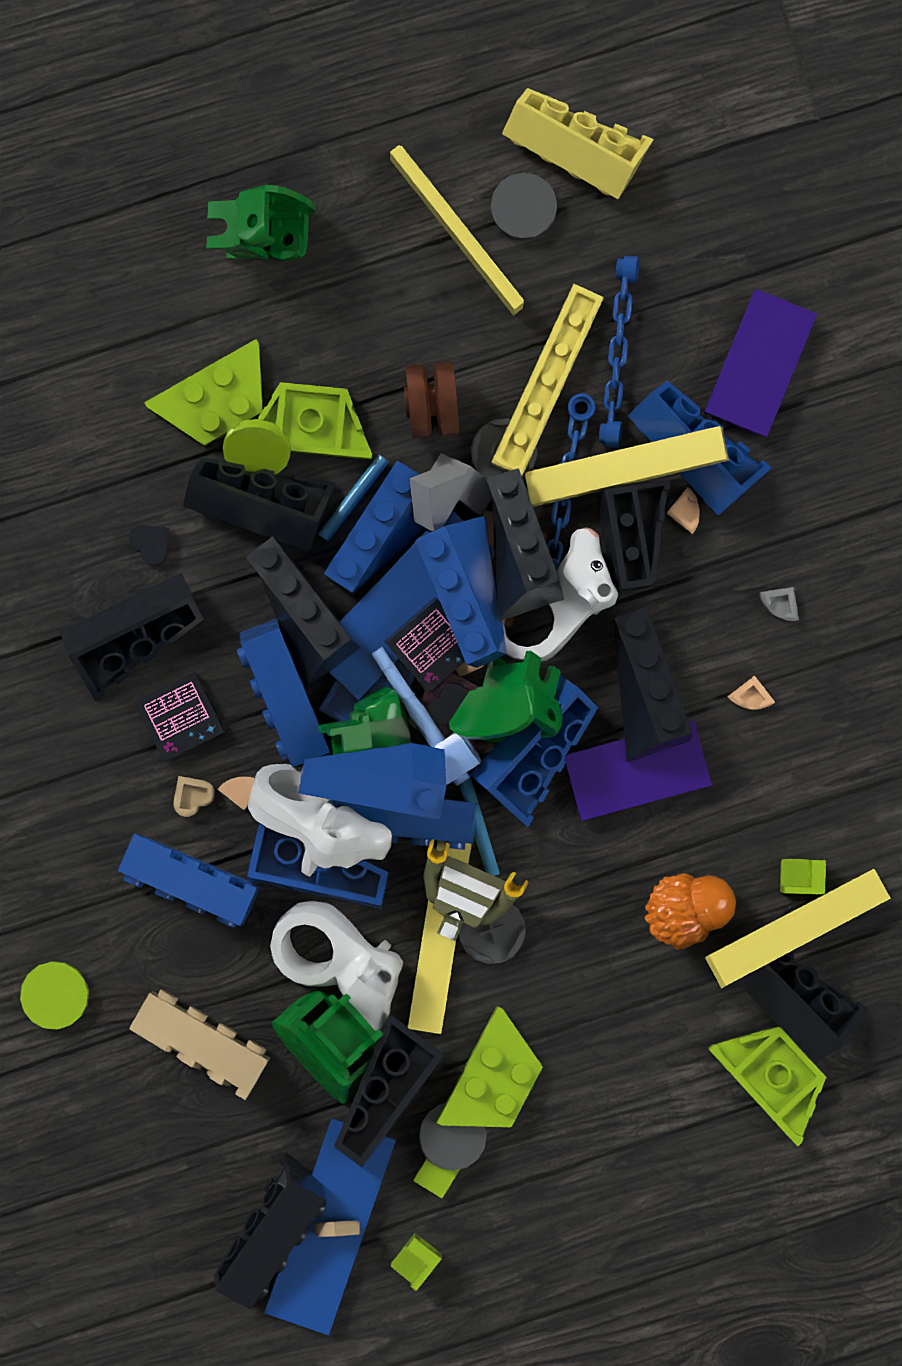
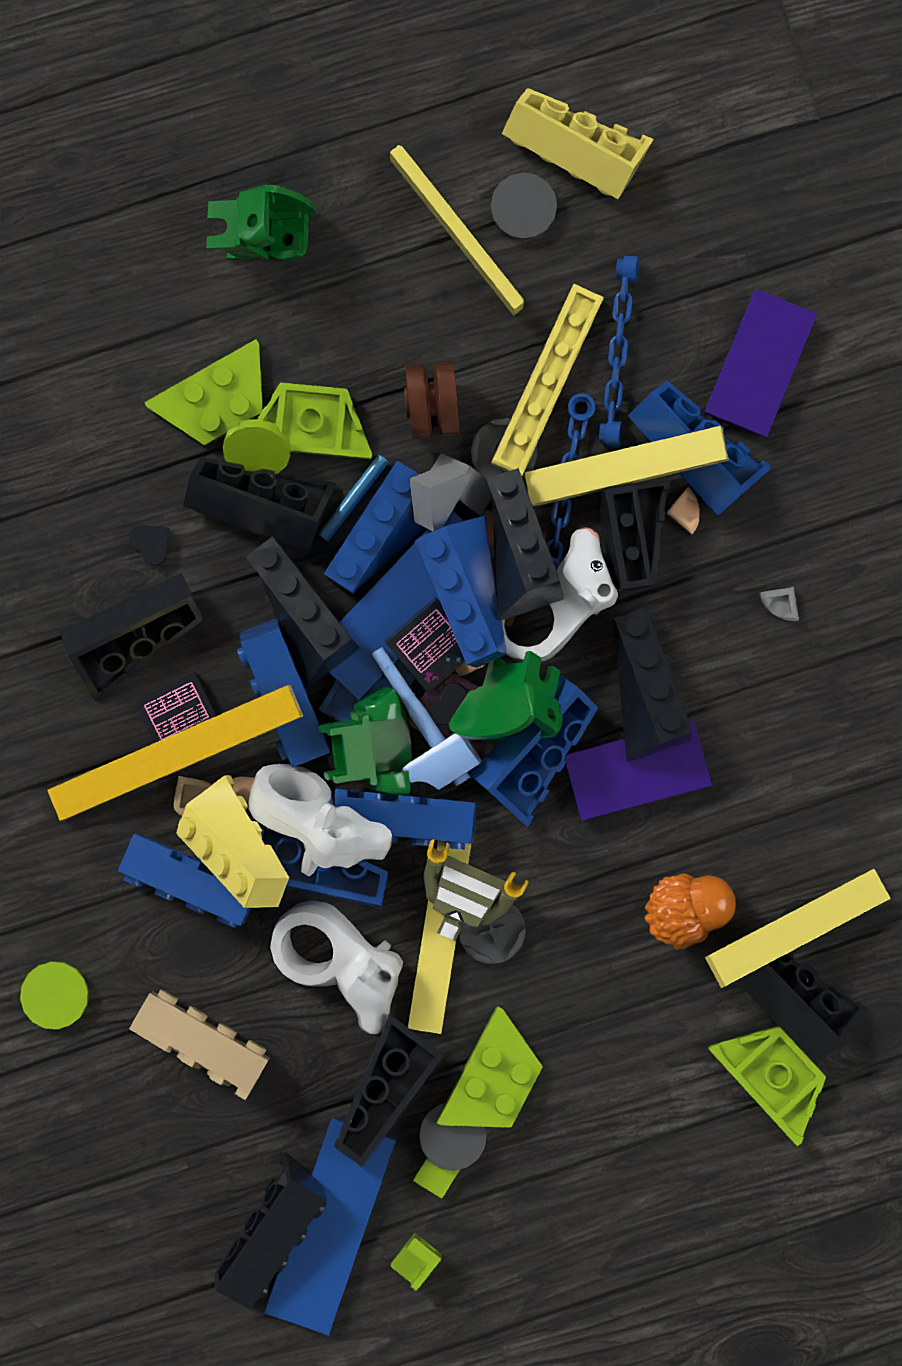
green piece [272,991,383,1104] -> none
blue wedge [298,743,446,820] -> none
tan tile [315,1220,360,1237] -> none
dark azure bar [459,777,500,876] -> none
light nougat tile [727,676,775,710] -> none
lime panel [780,859,826,895] -> none
none -> yellow tile [47,685,303,821]
none -> light yellow wedge [176,775,289,908]

